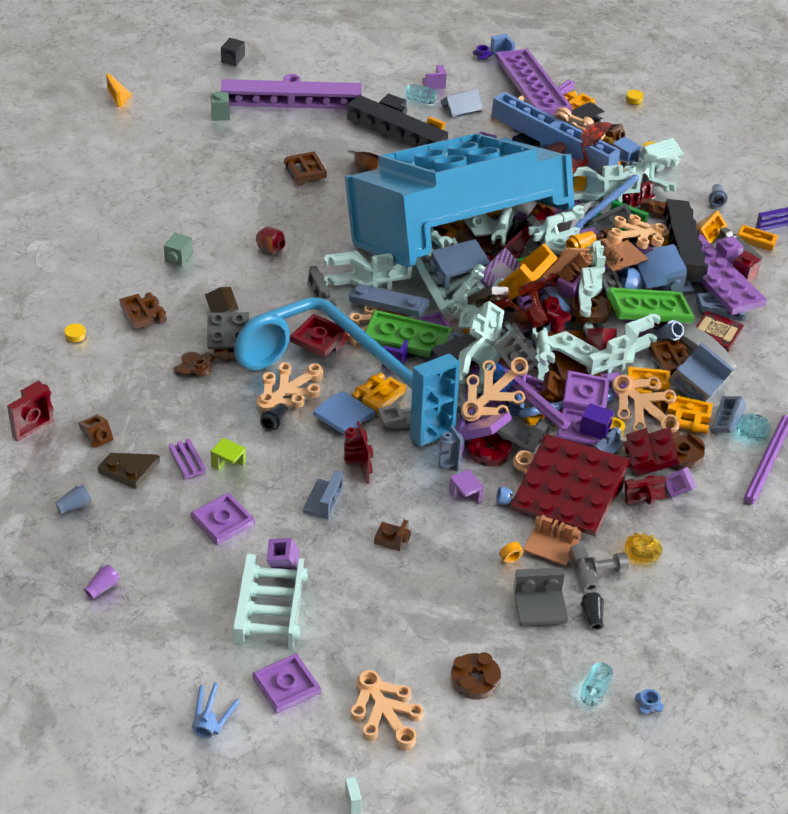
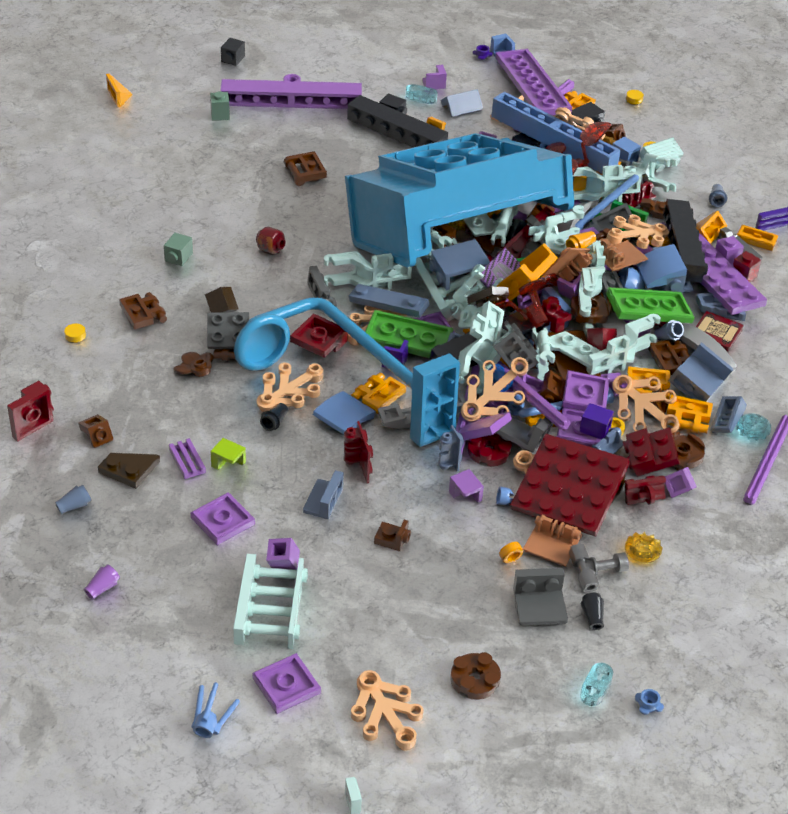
reddish brown piece [347,150,380,173] -> none

